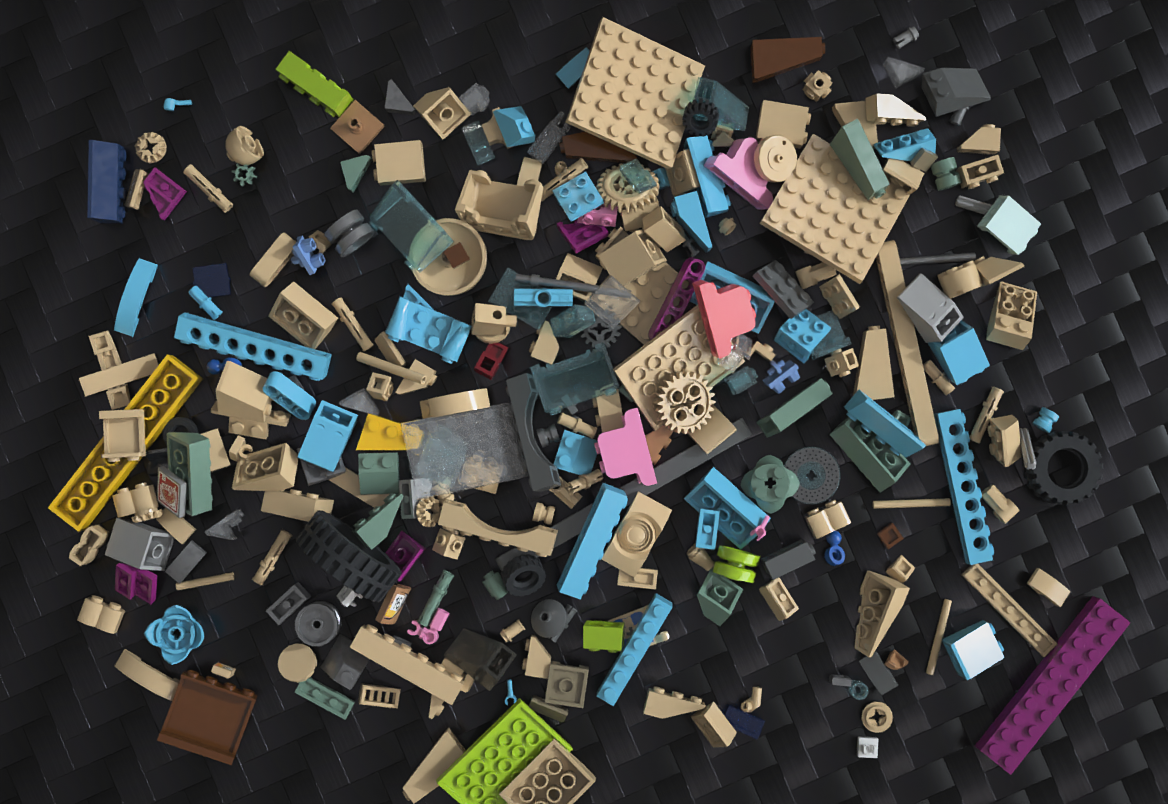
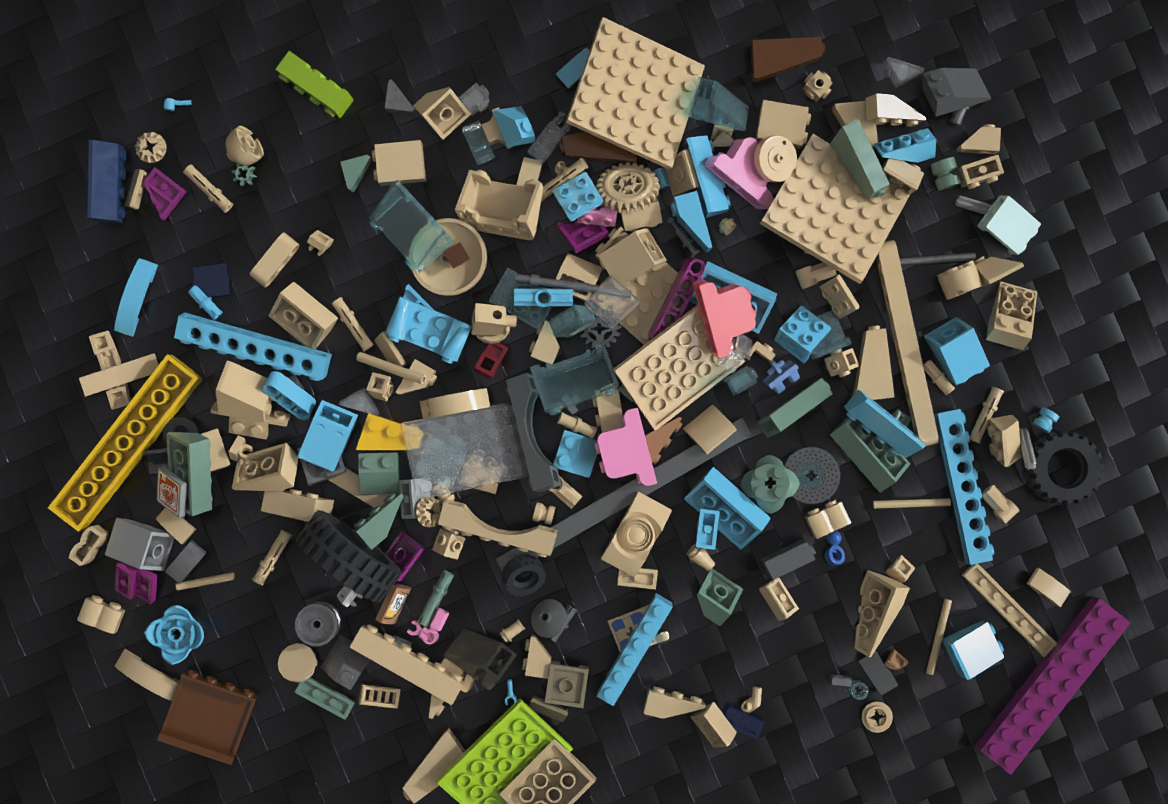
tan panel [99,409,146,462] -> none
tan brick [112,483,159,518] -> none
tan gear [131,507,163,523] -> none
clear slope [205,509,245,540] -> none
blue plate [207,358,242,375] -> none
tan tile [211,662,236,678] -> none
flat silver brick [266,582,311,625] -> none
medium blue hips [291,235,326,275] -> none
flat silver wheel [324,210,375,257] -> none
medium nougat tile [330,100,385,154] -> none
sand green brick [482,570,508,600] -> none
flat silver wheel [536,424,560,448] -> none
medium azure brick [557,483,628,600] -> none
tan pin [566,469,603,494] -> none
lime brick [583,620,625,653] -> none
clear light blue slope [620,159,657,194] -> none
tan brick [642,206,686,252] -> none
tan gear [654,370,716,434] -> none
black tyre [682,98,719,137] -> none
lime wheel [713,545,760,583] -> none
bright pink hand [750,515,770,541] -> none
dark grey plate [753,260,814,319] -> none
white tile [857,736,878,758] -> none
reddish brown tile [876,522,904,549] -> none
light grey pin [893,26,919,49] -> none
light grey slope [897,273,964,343] -> none
dark tan tile [910,148,938,172] -> none

